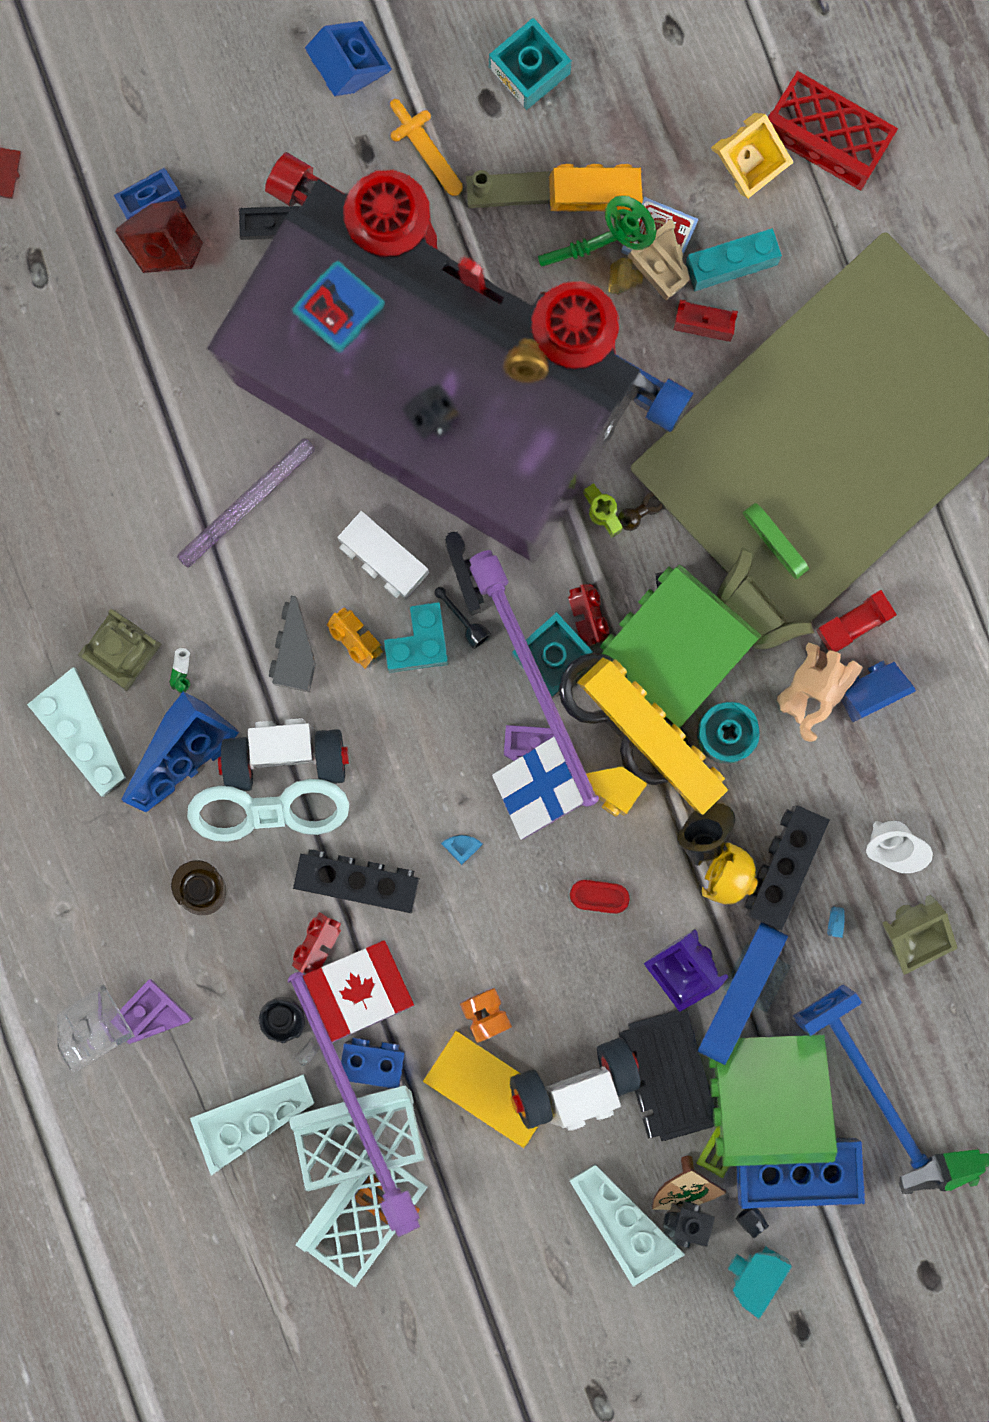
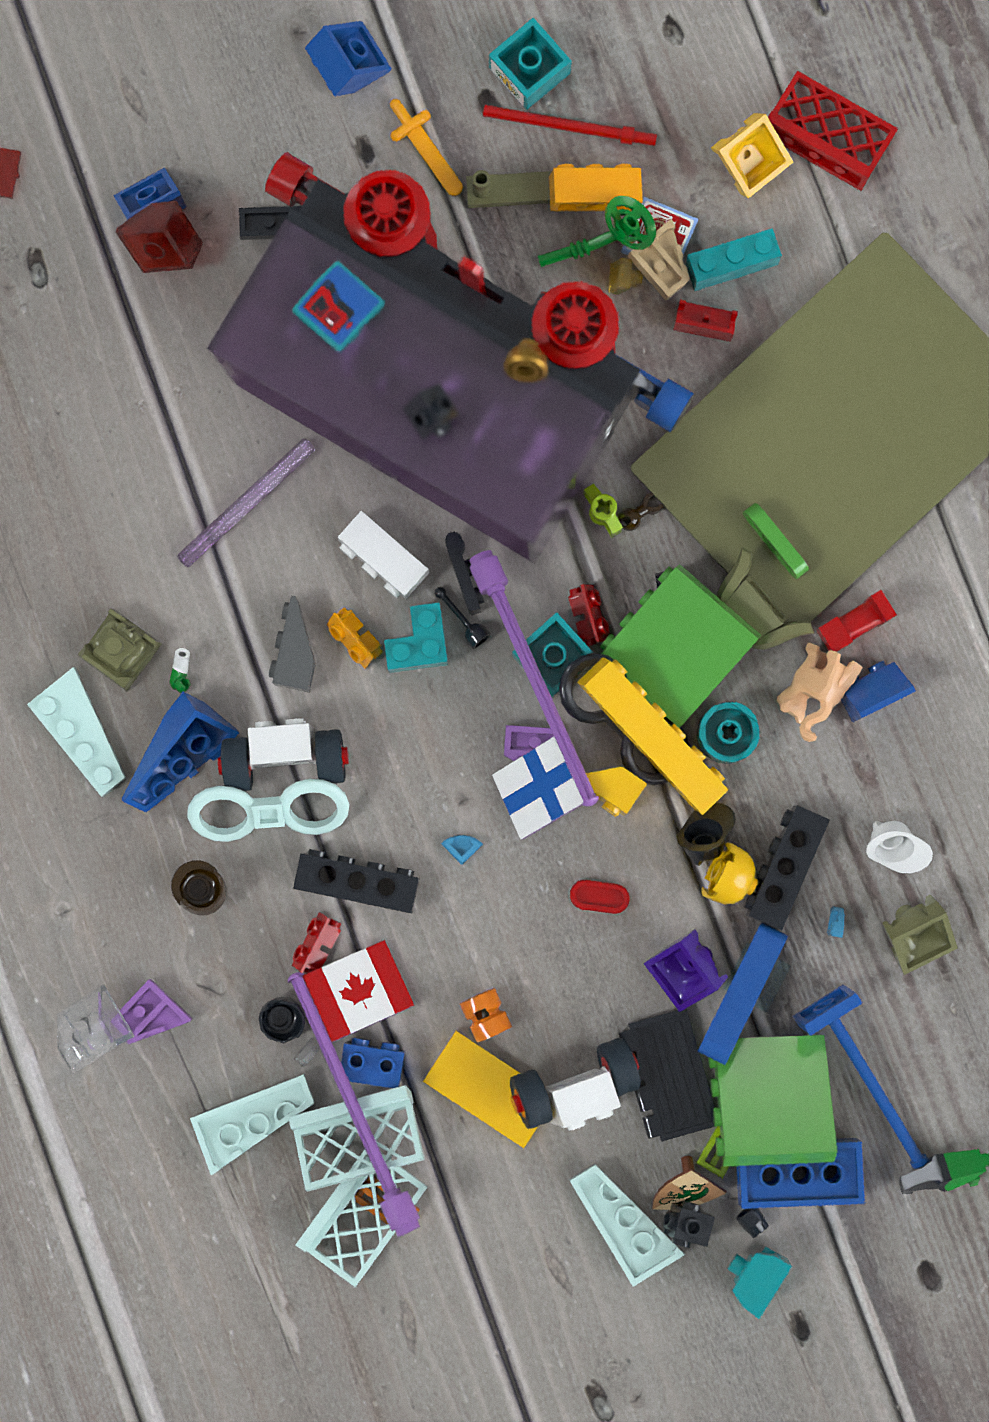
none -> red bar [483,105,657,146]

